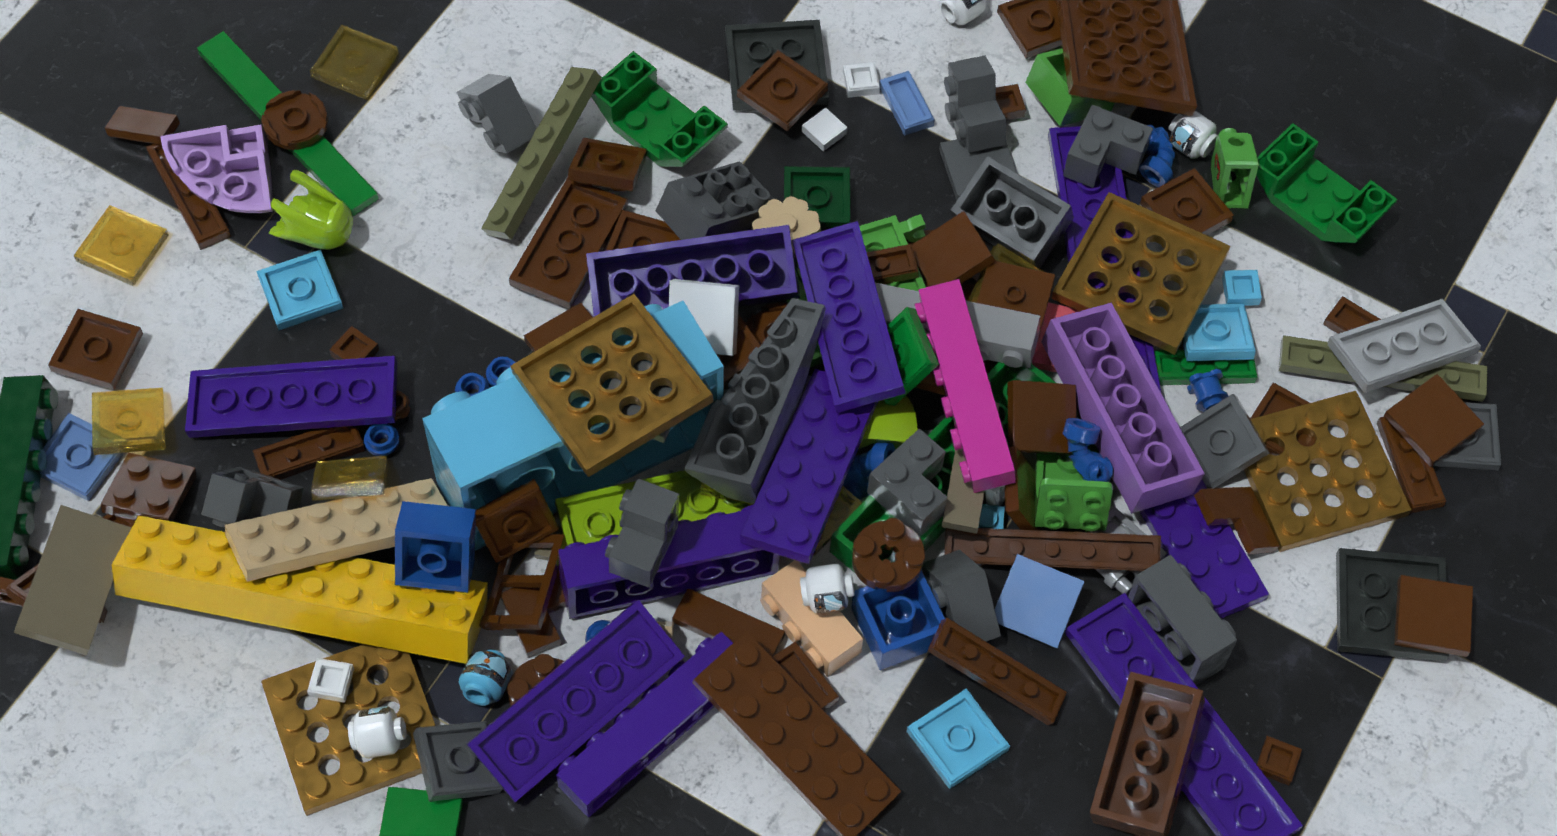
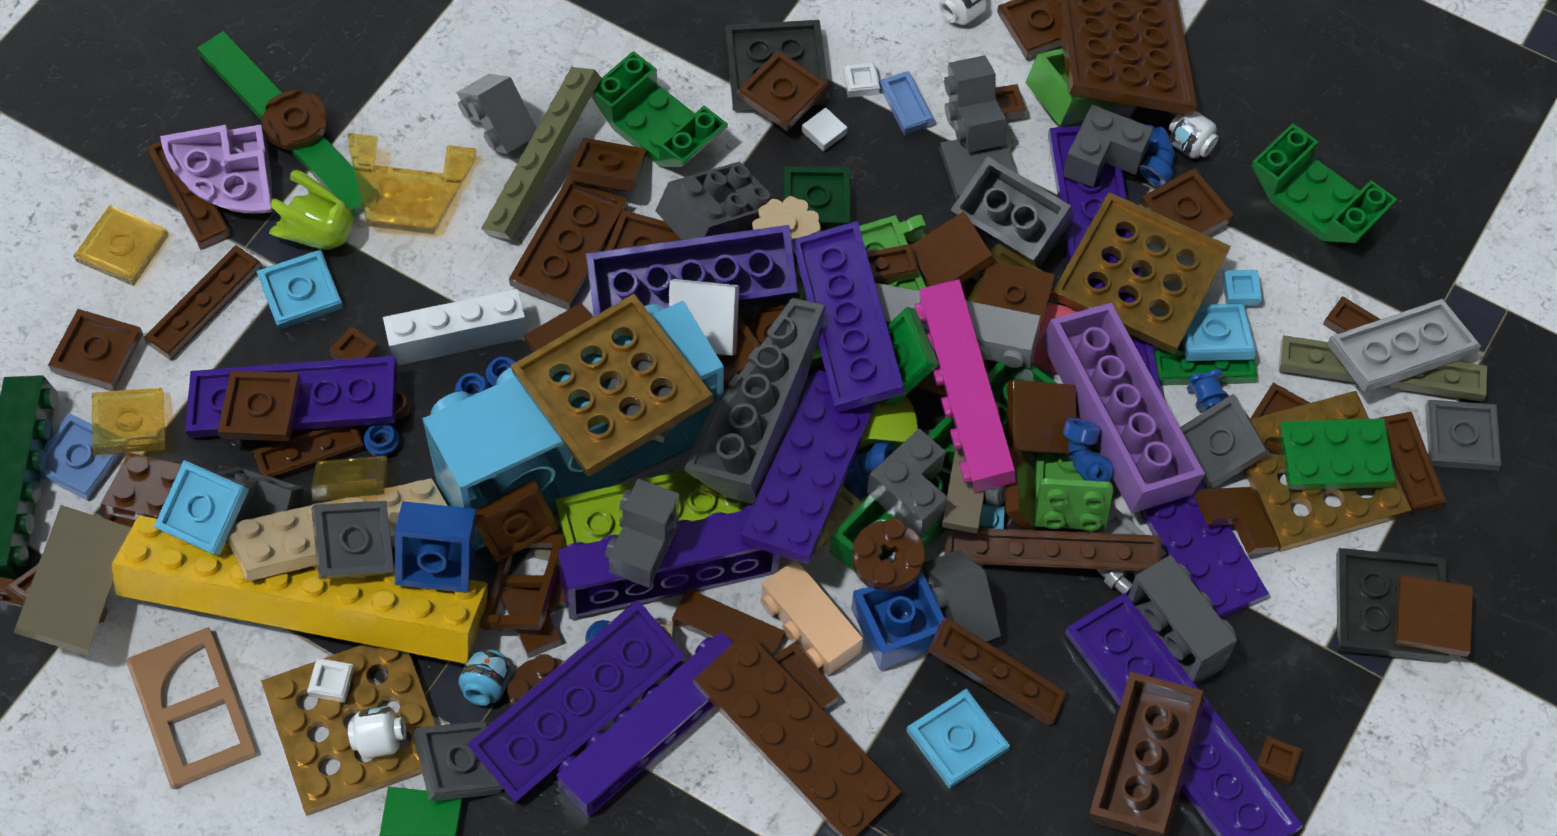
reddish brown tile [105,106,180,145] -> none
clear yellow tile [310,25,399,100] -> none
white head [800,564,855,613] -> none
medium blue tile [995,554,1085,649] -> none
bright green torso [1211,128,1259,208] -> none
reddish brown tile [1384,374,1484,467] -> none
none -> medium nougat window [126,627,257,789]
none -> reddish brown tile [143,245,263,361]
none -> medium azure tile [154,460,249,556]
none -> reddish brown plate [218,371,302,441]
none -> dark grey plate [311,501,394,580]
none -> clear yellow wing [348,133,476,234]
none -> white brick [383,289,527,365]
none -> green plate [1278,418,1395,490]

